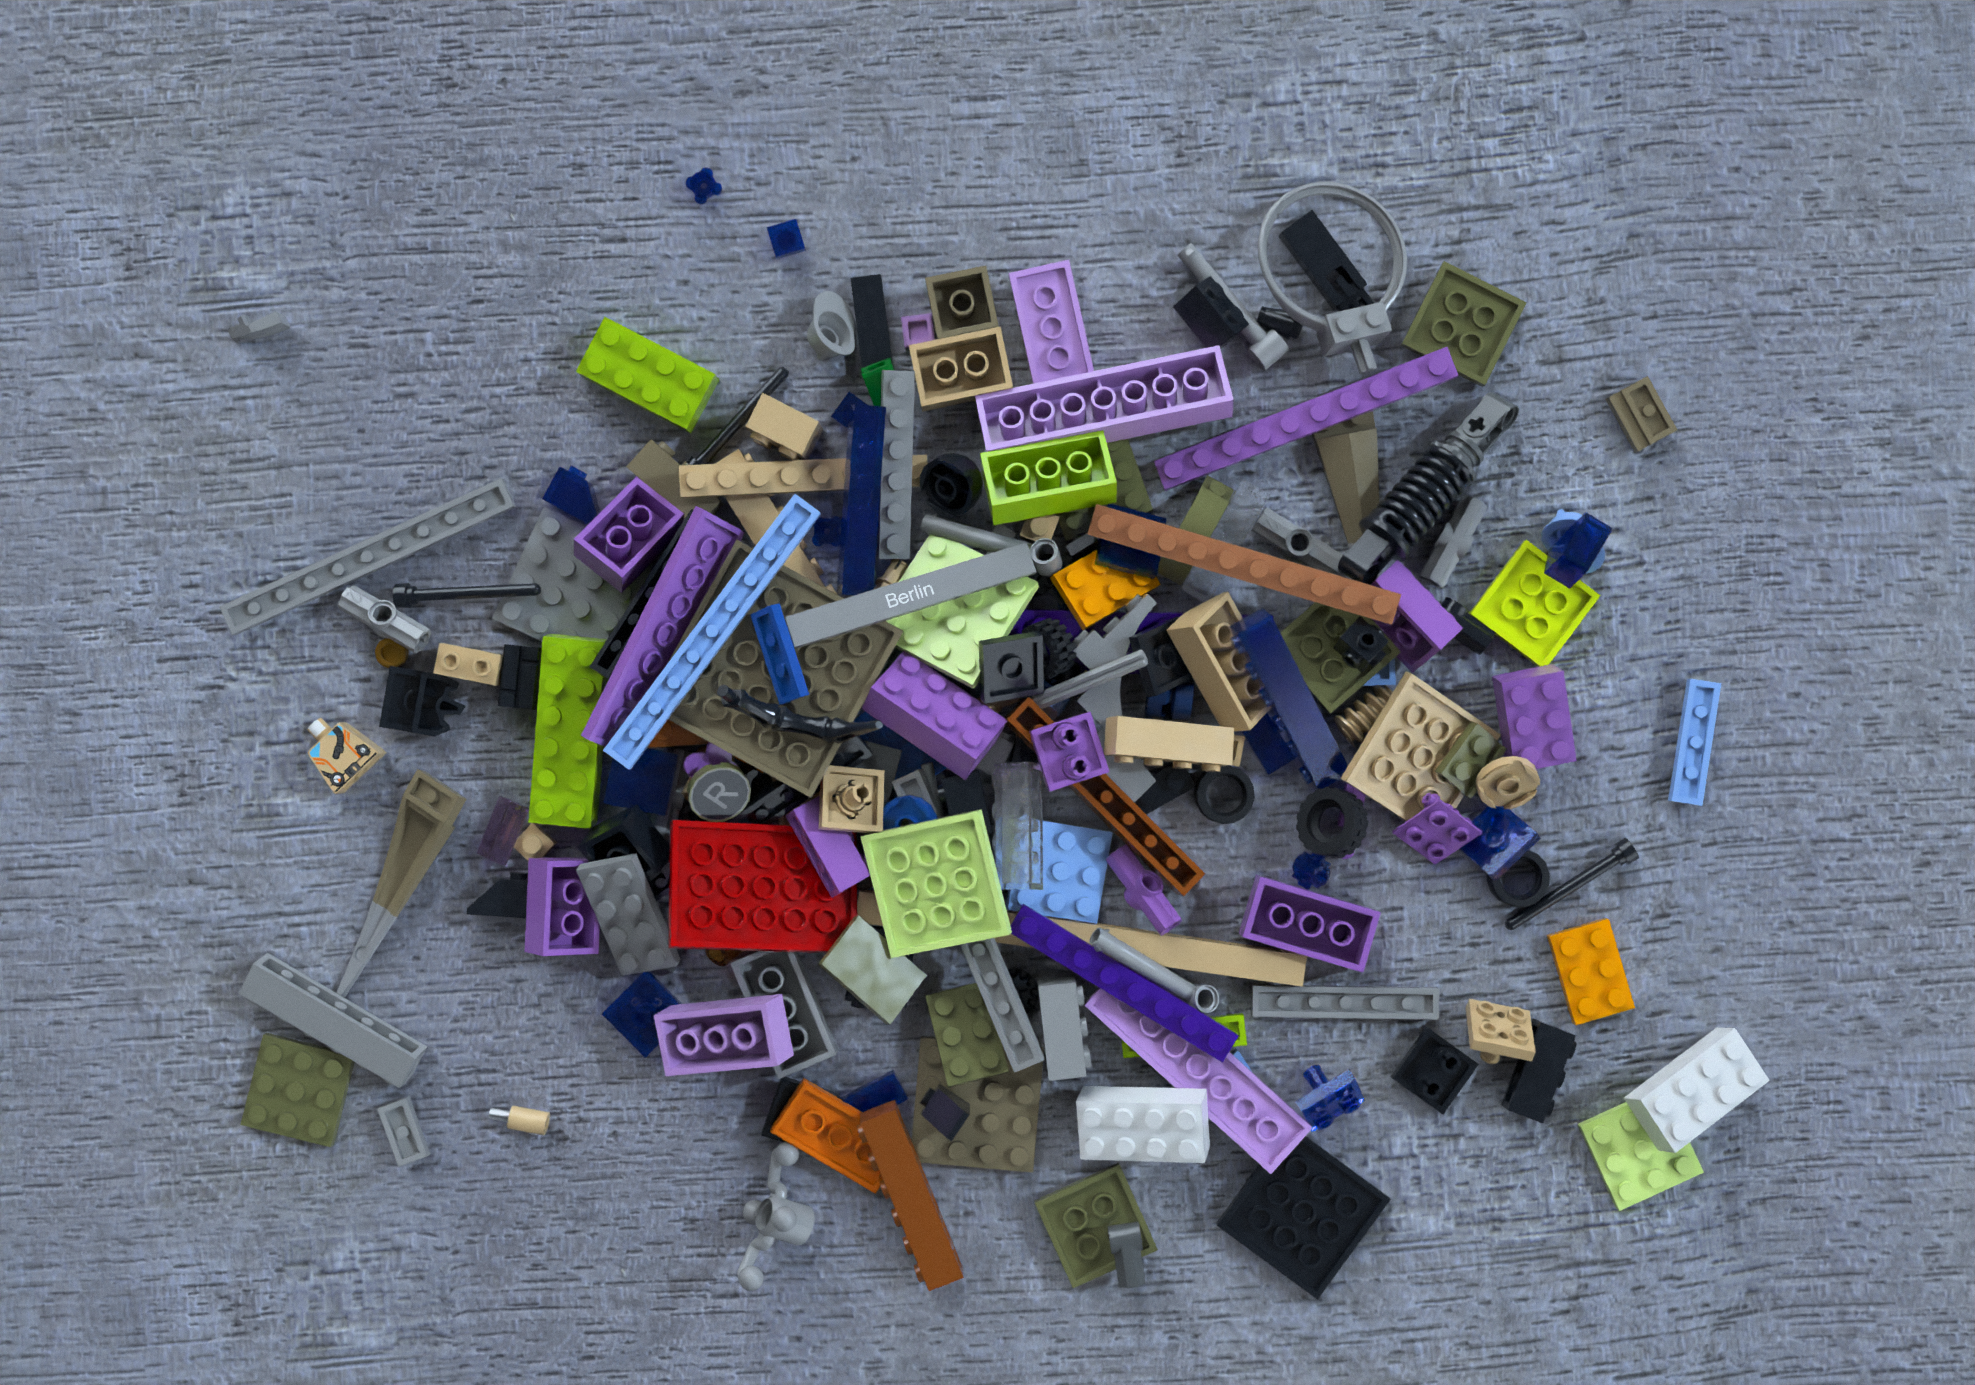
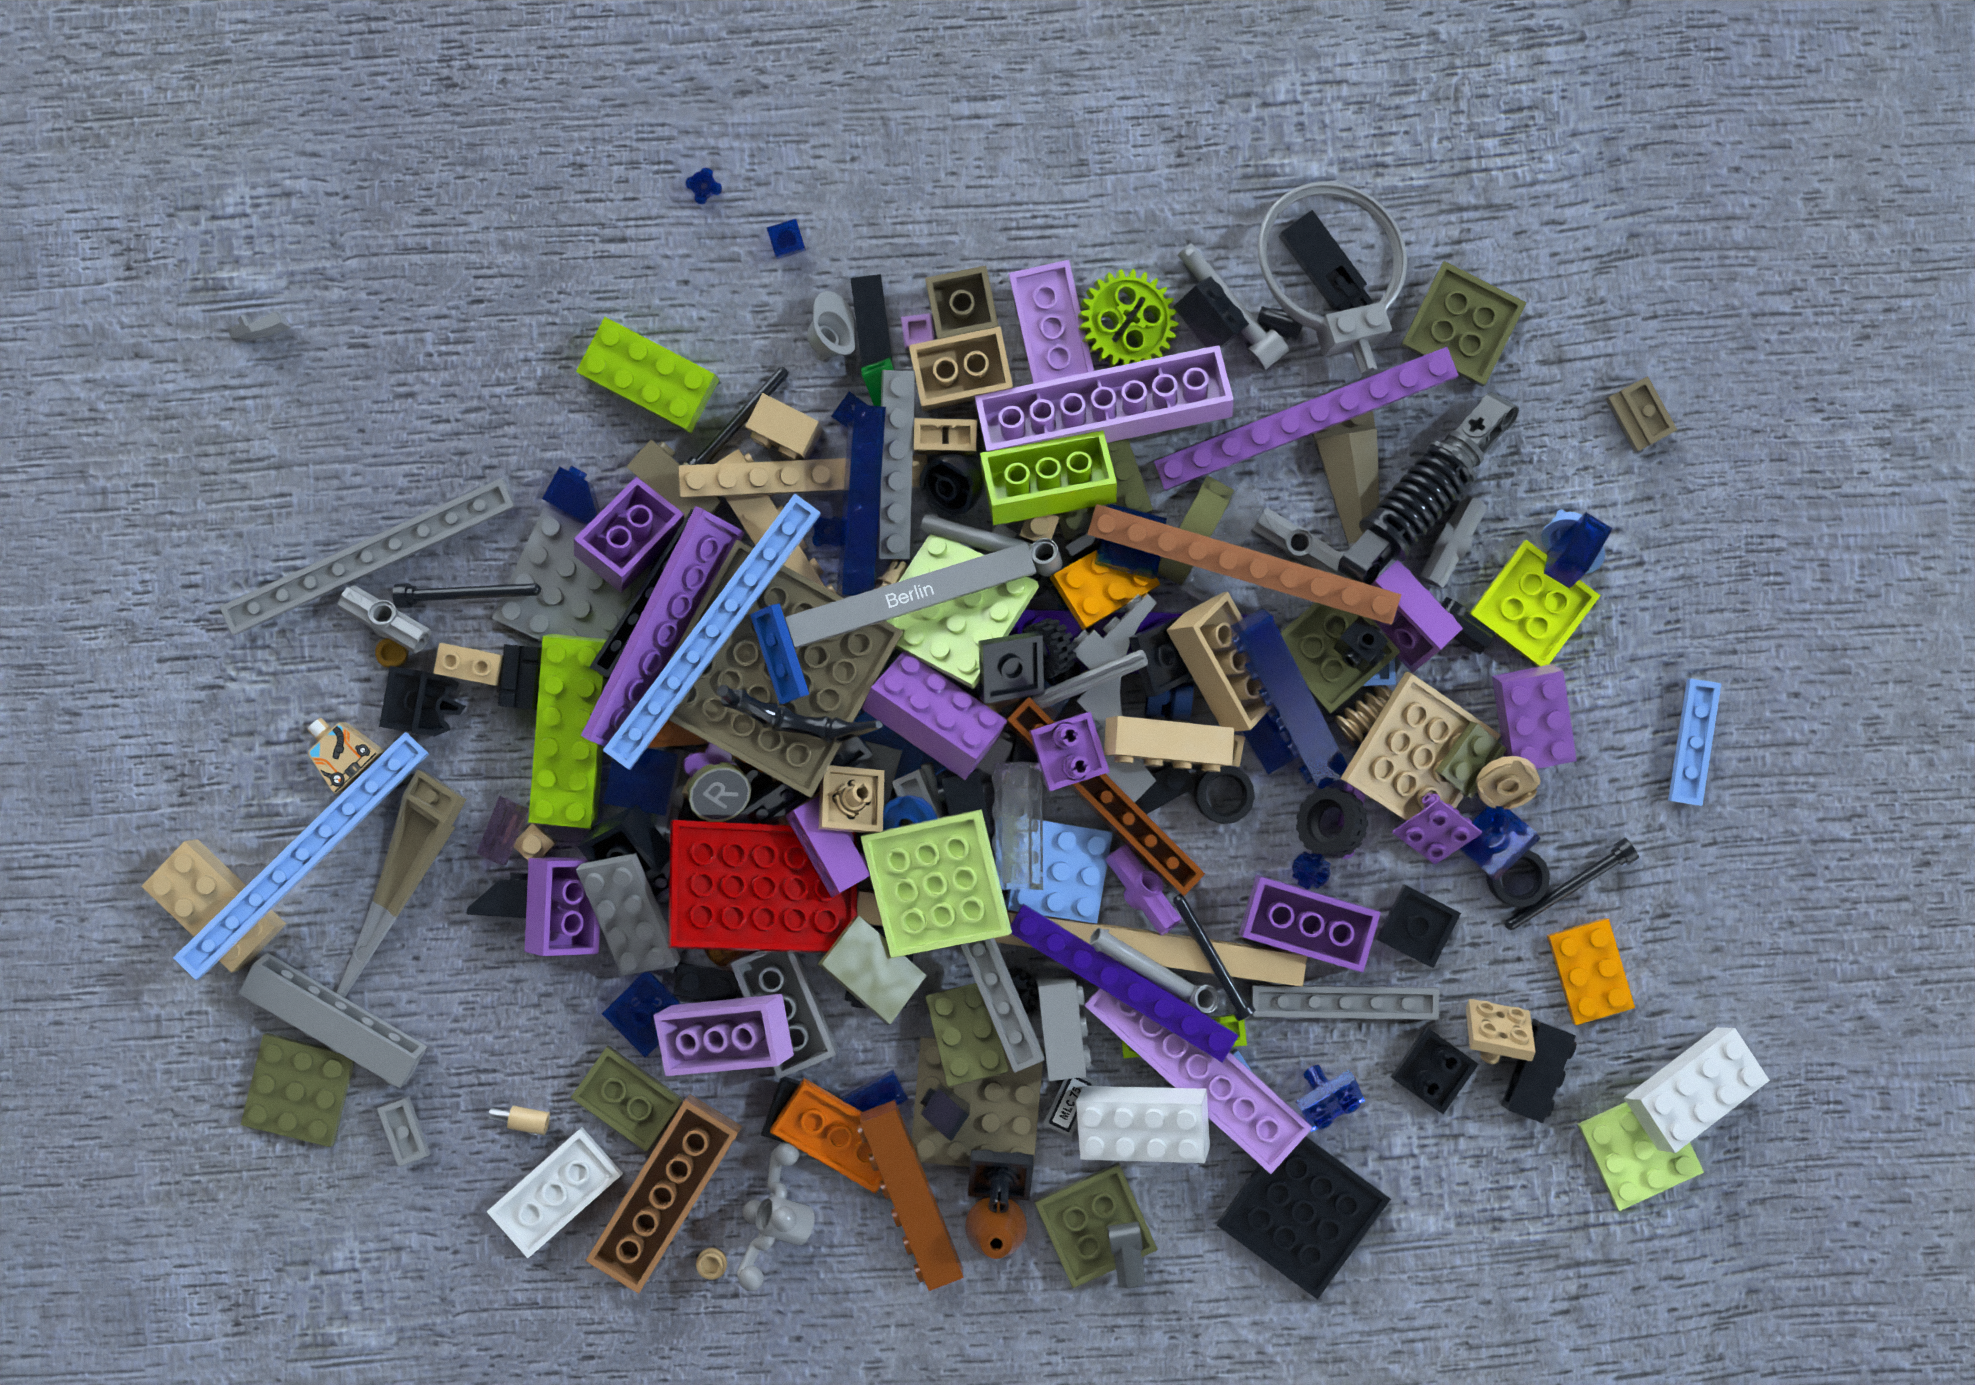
none -> tan brick [141,839,286,973]
none -> light blue plate [173,732,429,980]
none -> white plate [487,1127,623,1258]
none -> olive plate [570,1045,684,1151]
none -> medium nougat brick [585,1094,742,1294]
none -> black plate [673,962,739,1001]
none -> tan plate [696,1248,727,1280]
none -> tan brick [914,418,977,455]
none -> dark orange cone [965,1197,1027,1259]
none -> black plate [968,1149,1034,1213]
none -> tile [1043,1075,1097,1138]
none -> lime gear [1078,269,1178,368]
none -> black bar [1173,894,1256,1021]
none -> black plate [1376,884,1461,968]

